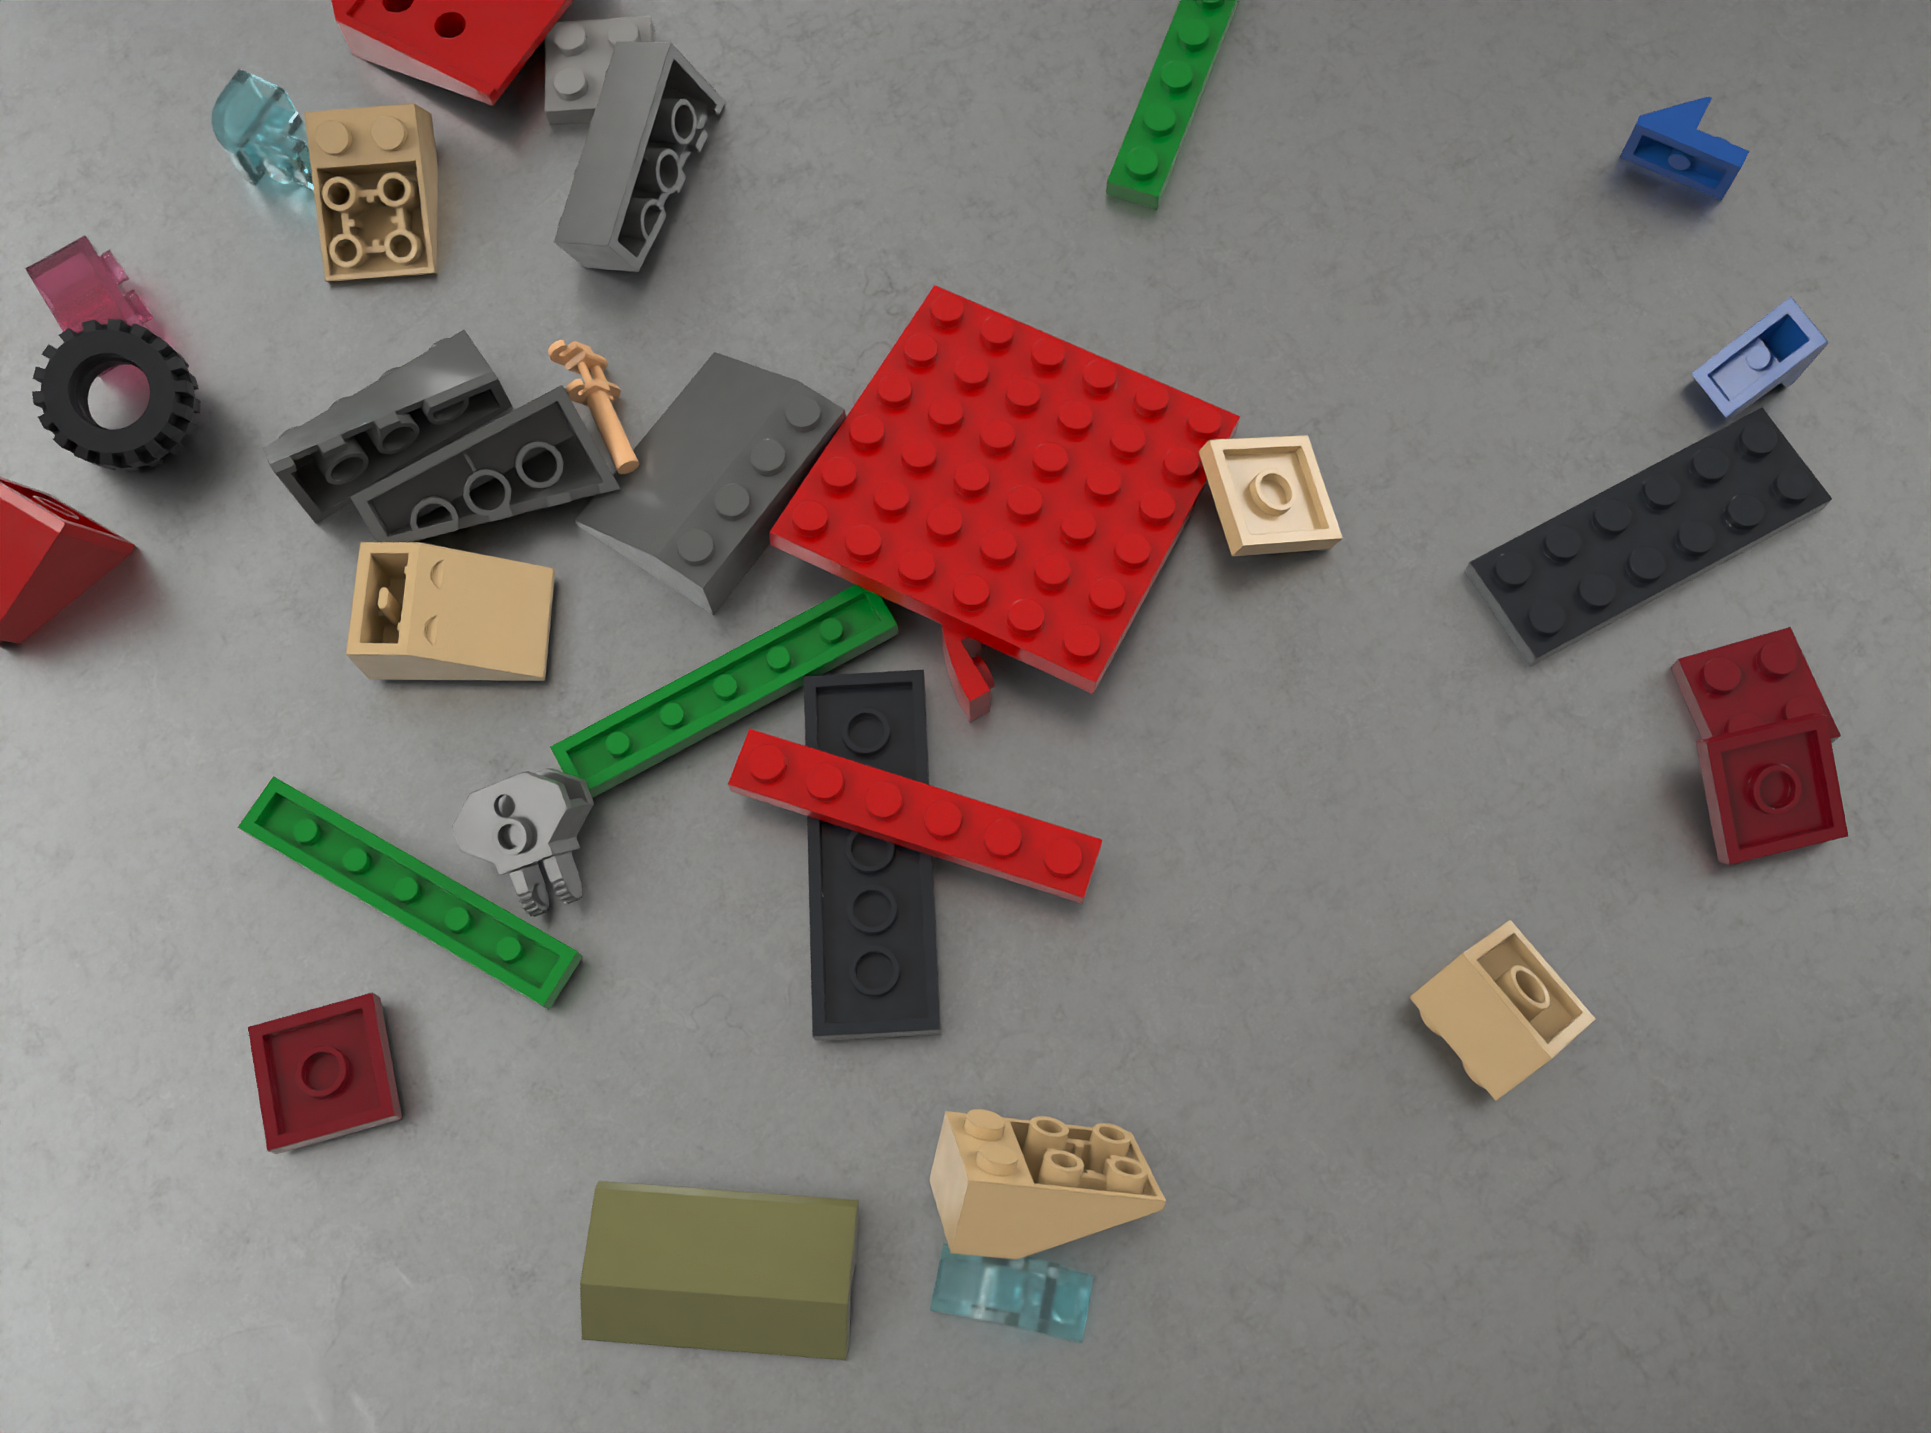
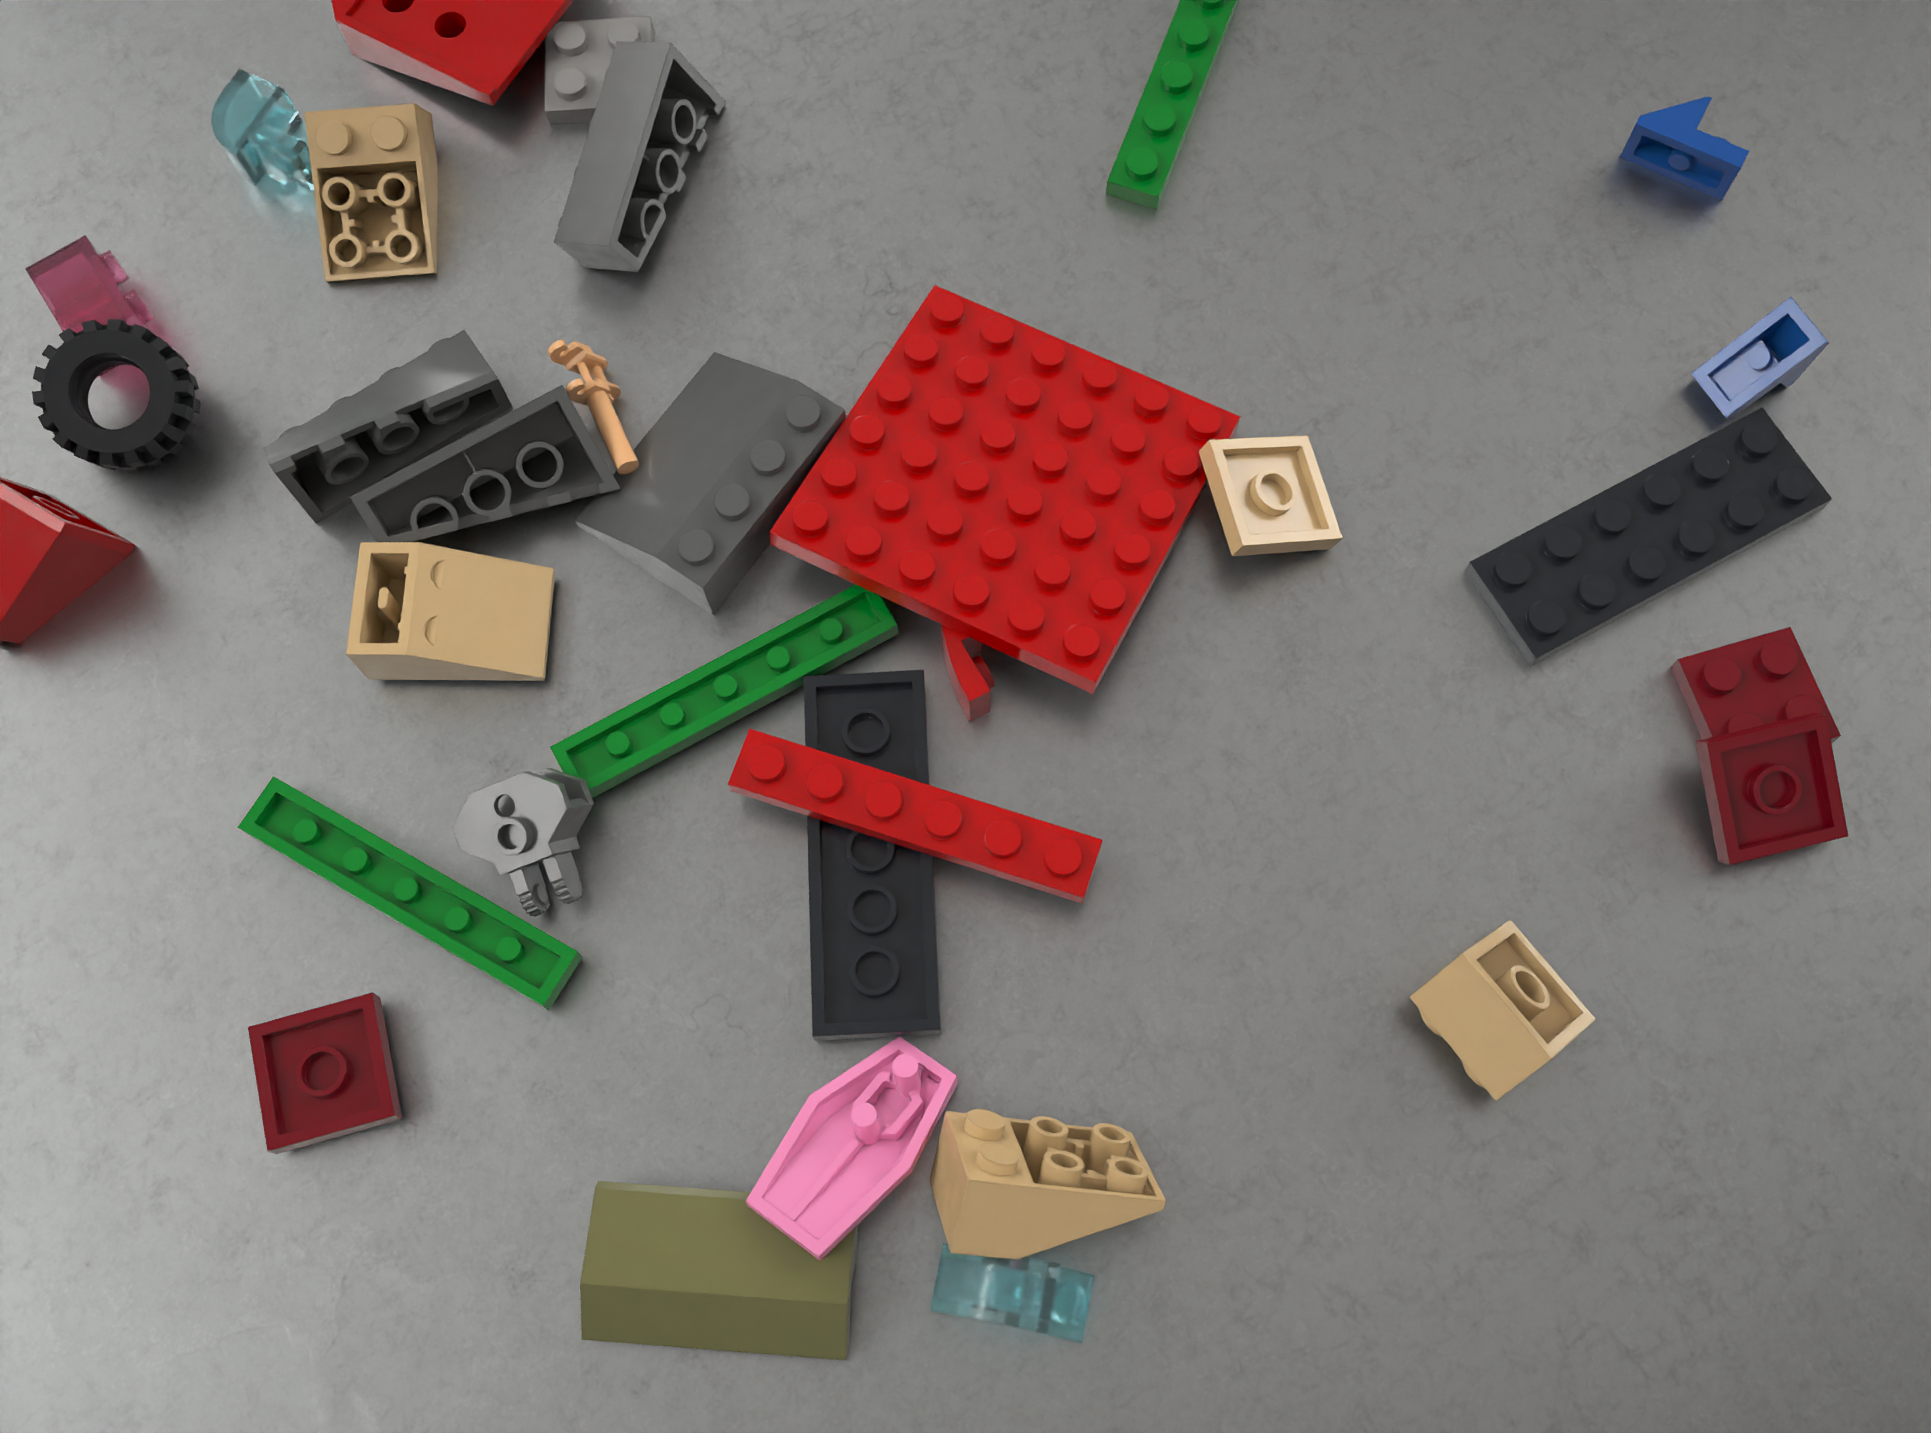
none -> bright pink piece [746,1036,958,1261]

